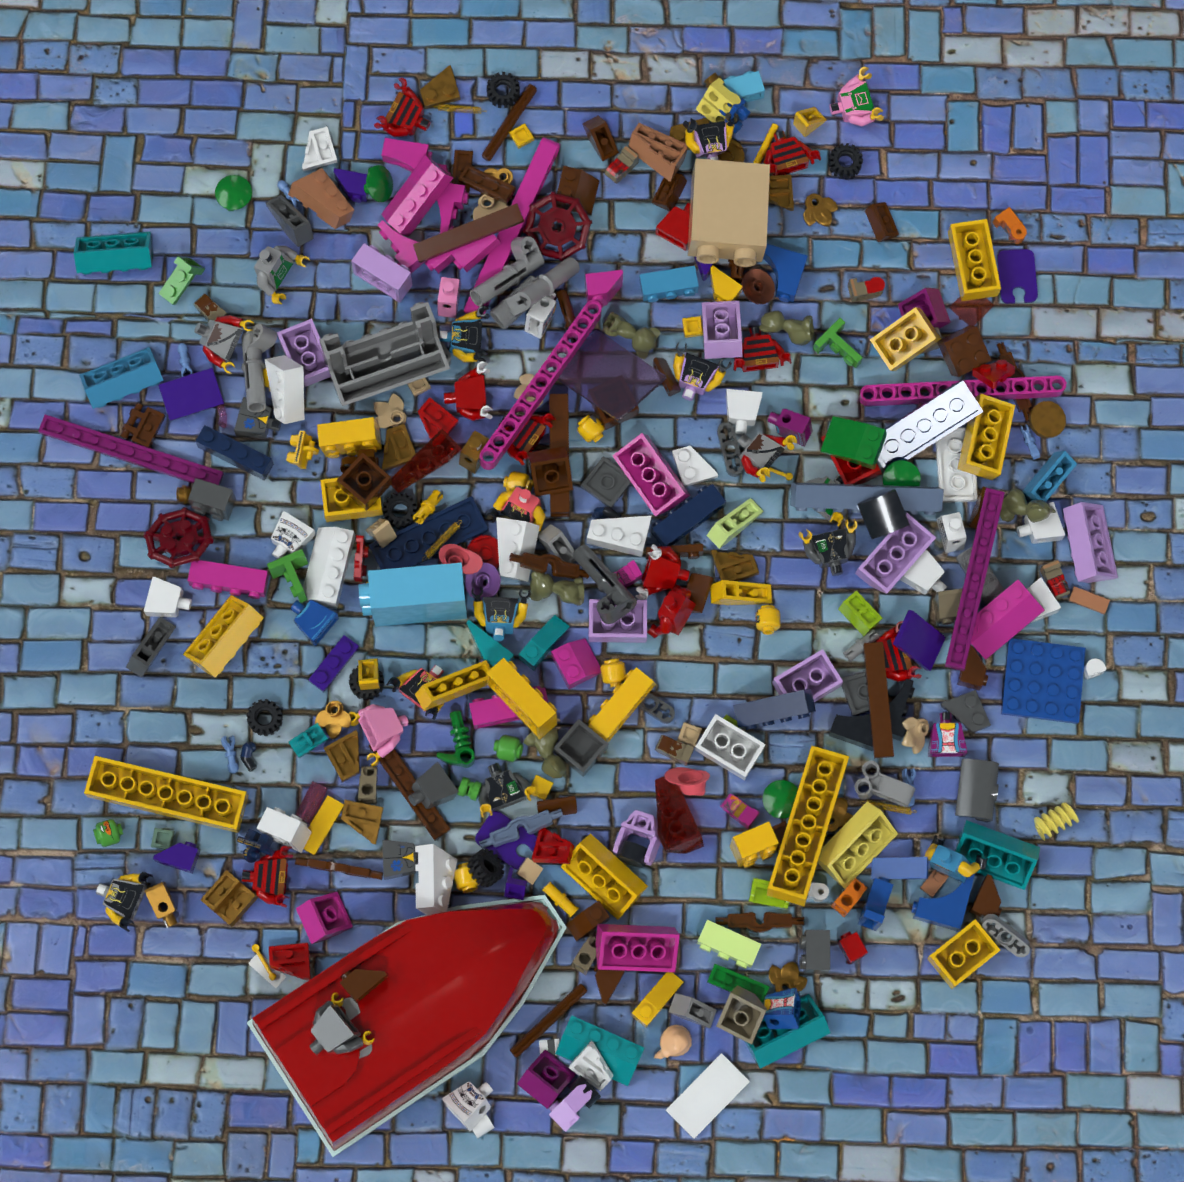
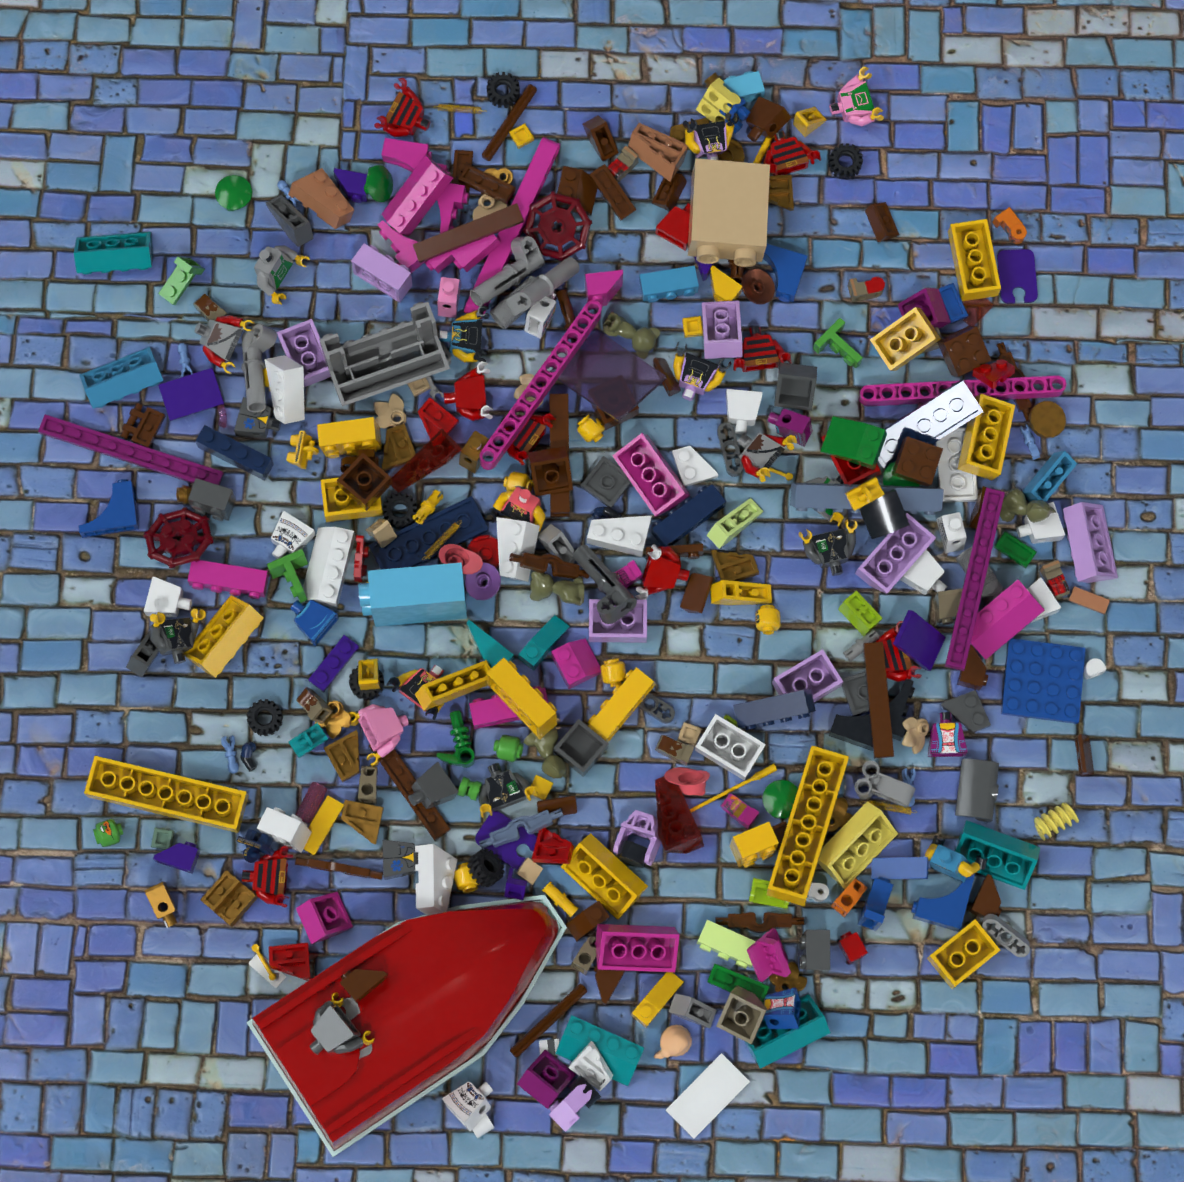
torso [96,872,153,932] -> none
white wing [302,127,337,172] -> none
pearl gold wing [420,65,460,109] -> none
torso [471,586,531,641] -> none
red torso [647,584,696,638] -> none
olive animal [759,311,814,346] -> none
pearl gold plate [803,194,838,227] -> none
nougat piece [920,870,949,898] -> none
none -> blue arch [78,479,139,538]
none -> torso [150,609,206,664]
none -> dark tan leg [296,687,333,724]
none -> light grey hand [426,376,444,401]
none -> reddish brown plate [589,164,636,221]
none -> yellow piece [689,764,777,813]
none -> reddish brown torso [746,96,791,142]
none -> dark pink bracket [747,928,791,982]
none -> dark grey piece [774,362,817,411]
none -> yellow hips [845,477,885,511]
none -> reddish brown brick [892,436,943,487]
none -> blue tile [938,283,968,324]
none -> green tile [994,531,1037,569]
none -> reddish brown slope [1075,734,1094,776]

